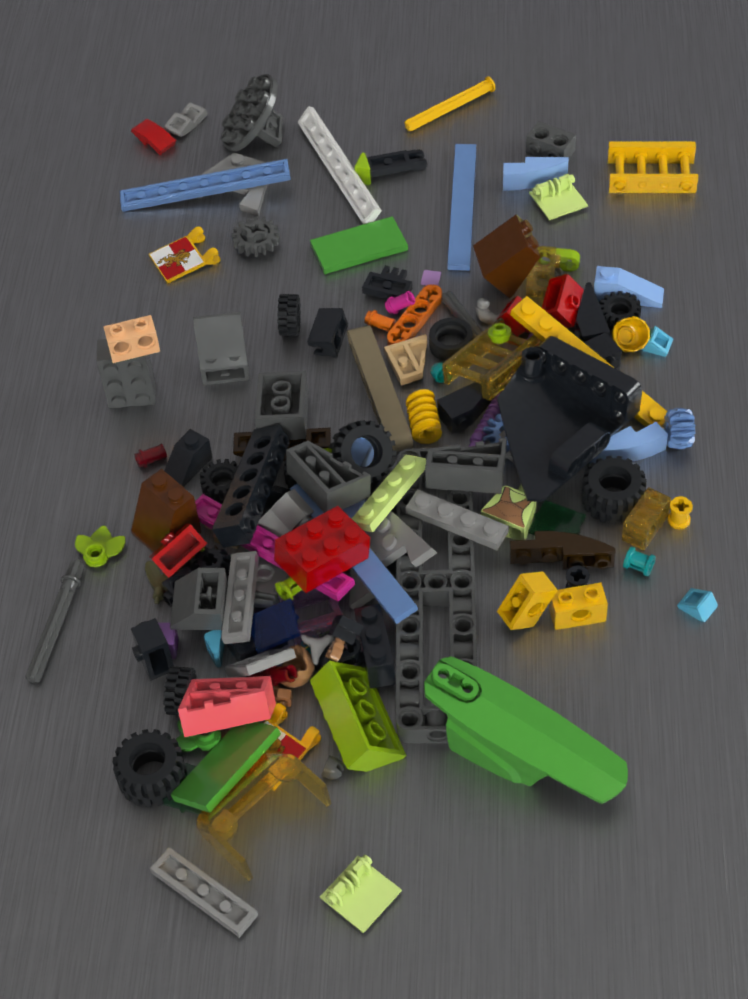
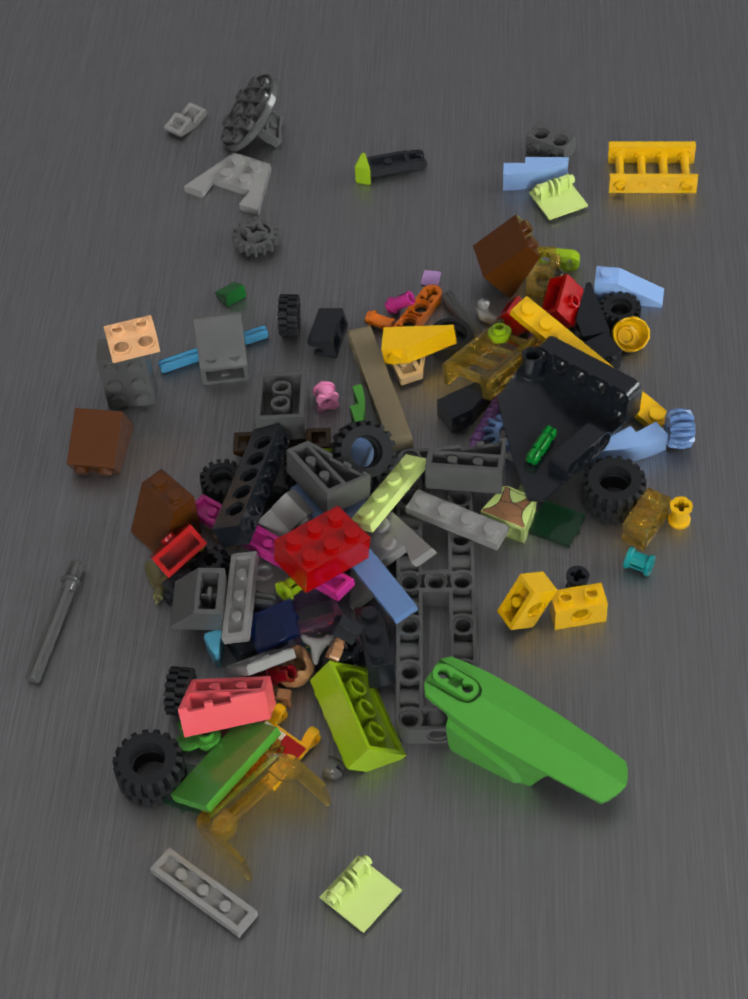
lime plate [75,525,126,567] -> none
medium blue tile [120,159,291,212] -> none
red slope [131,119,176,155] -> none
black brick [131,618,174,681] -> none
dark red pin [134,443,167,468] -> none
flag [149,226,221,284] -> none
medium lavender slope [158,623,179,659] -> none
black slope [164,429,213,487] -> none
white tile [297,106,382,225] -> none
bright green tile [310,216,408,274] -> none
black hinge [362,265,413,299] -> none
yellow axle [404,76,496,132] -> none
yellow piece [405,389,442,444] -> none
teal hinge [430,363,451,383] -> none
medium blue tile [447,144,476,271] -> none
dark brown slope [510,531,616,570] -> none
medium azure slope [641,326,673,357] -> none
medium azure slope [677,588,718,622] -> none
none -> reddish brown slope [67,408,134,477]
none -> dark azure axle [158,325,268,373]
none -> green slope [215,282,246,307]
none -> bright pink brick [312,381,340,412]
none -> bright green slope [350,384,366,423]
none -> yellow slope [381,325,457,365]
none -> green axle [526,425,557,465]

